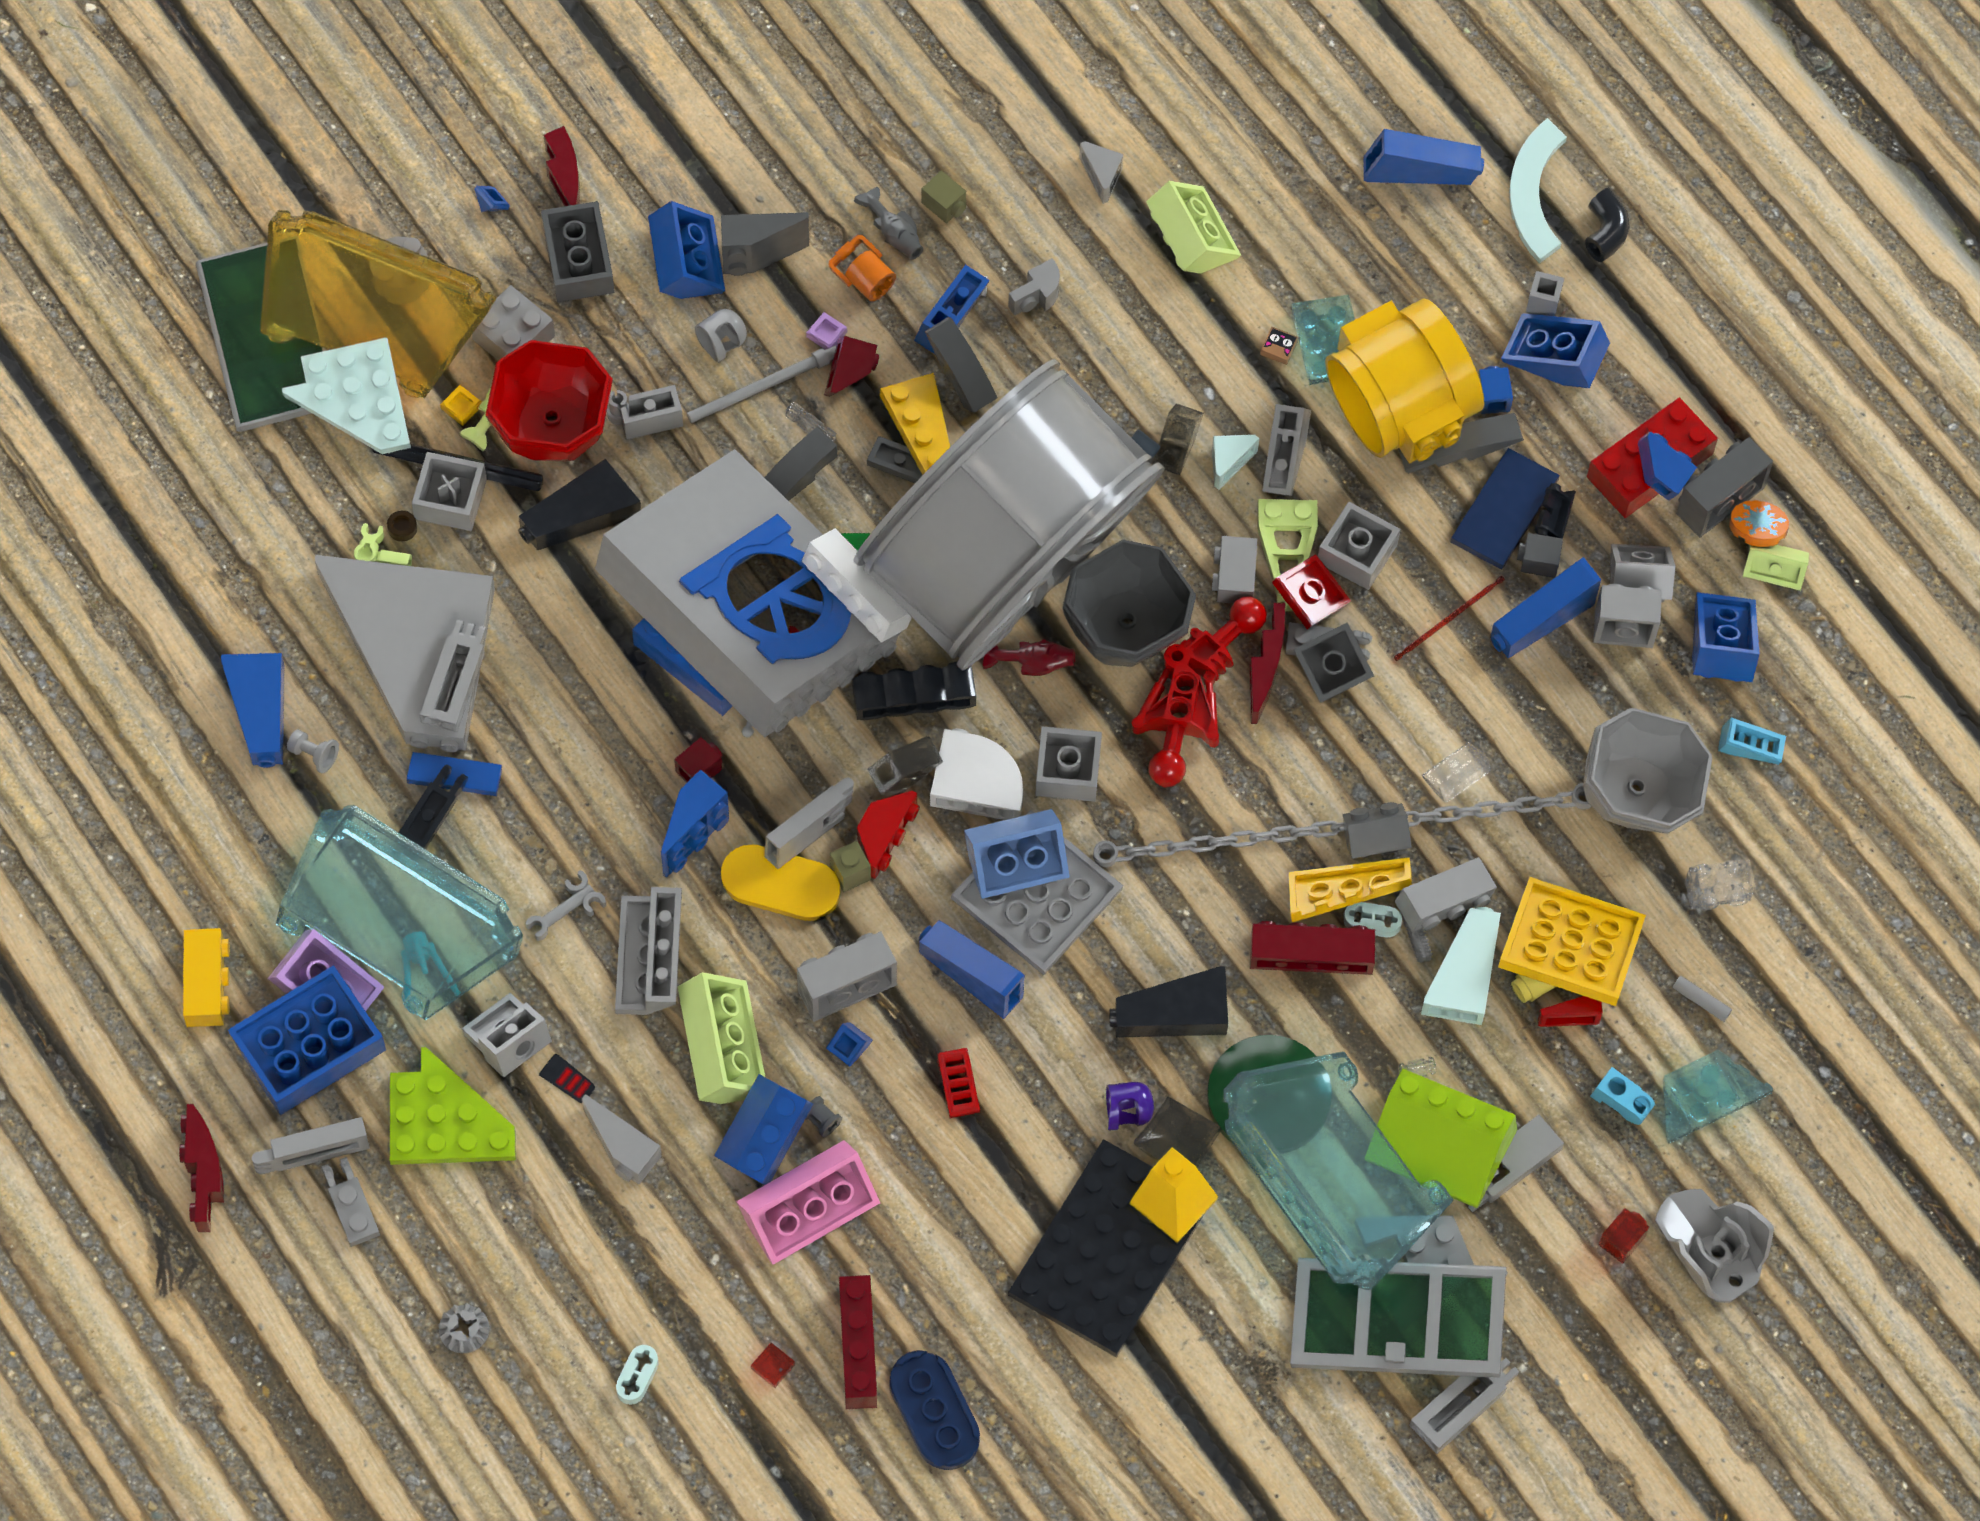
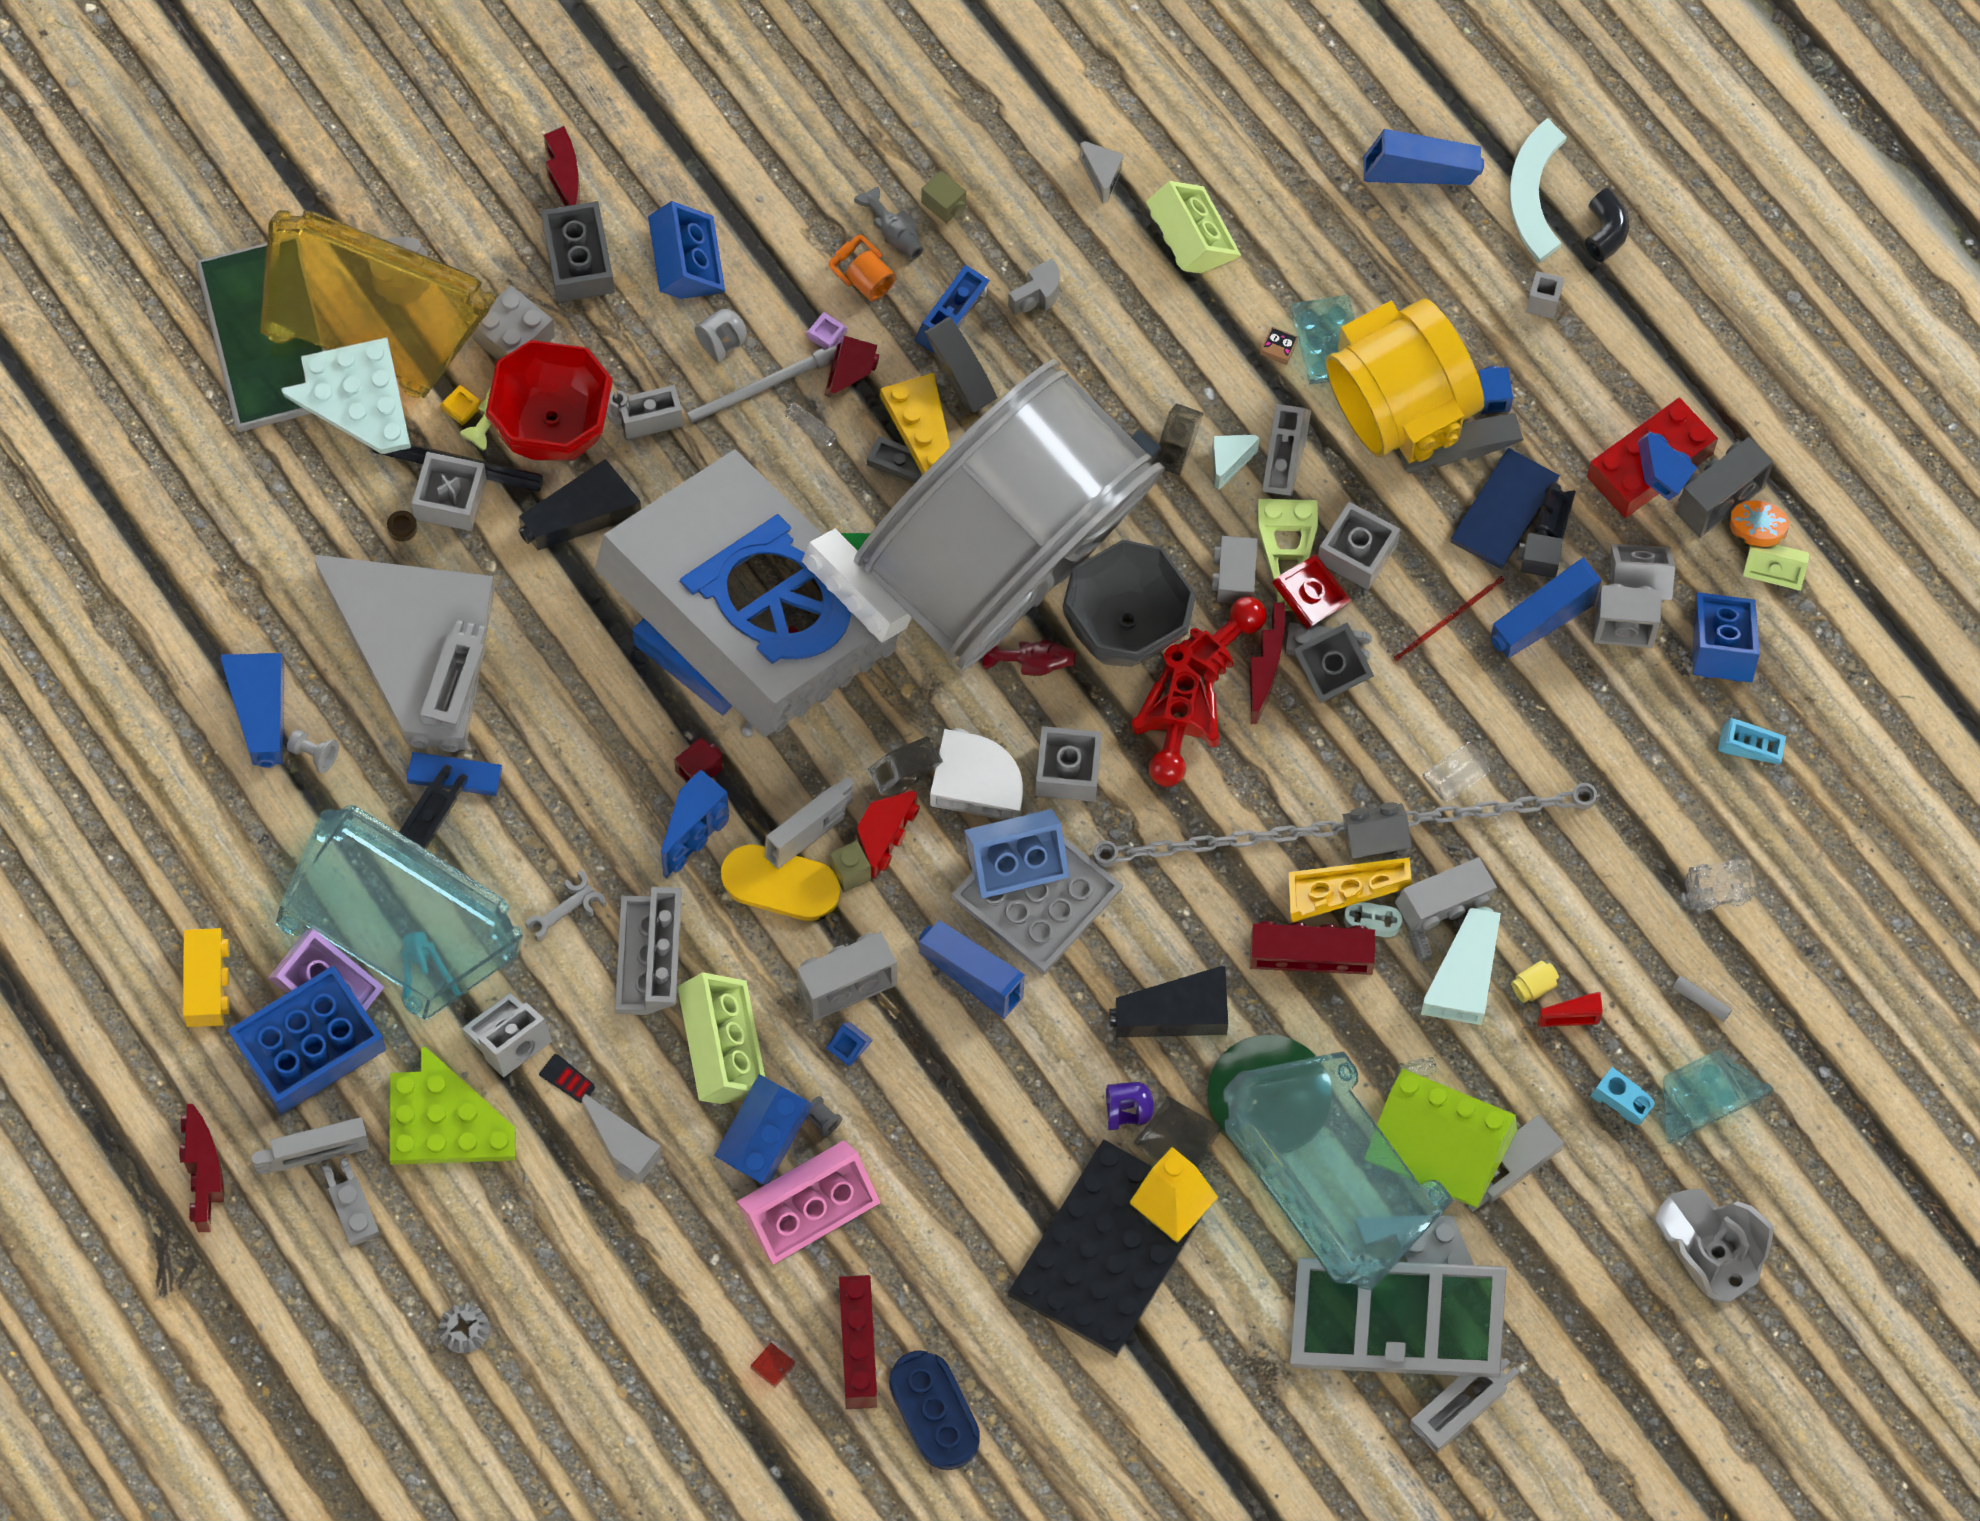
yellowish green bar [354,523,412,566] -> none
blue slope [475,186,510,212] -> none
light aqua beam [616,1345,659,1405] -> none
dark grey slope [721,212,809,276] -> none
dark grey slope [764,426,837,501] -> none
black brick [852,661,976,720] -> none
red slope [937,1048,980,1118] -> none
yellow plate [1498,877,1646,1006] -> none
blue slope [1501,313,1610,388] -> none
light grey rock [1583,708,1712,834] -> none
clear red brick [1598,1208,1650,1264] -> none

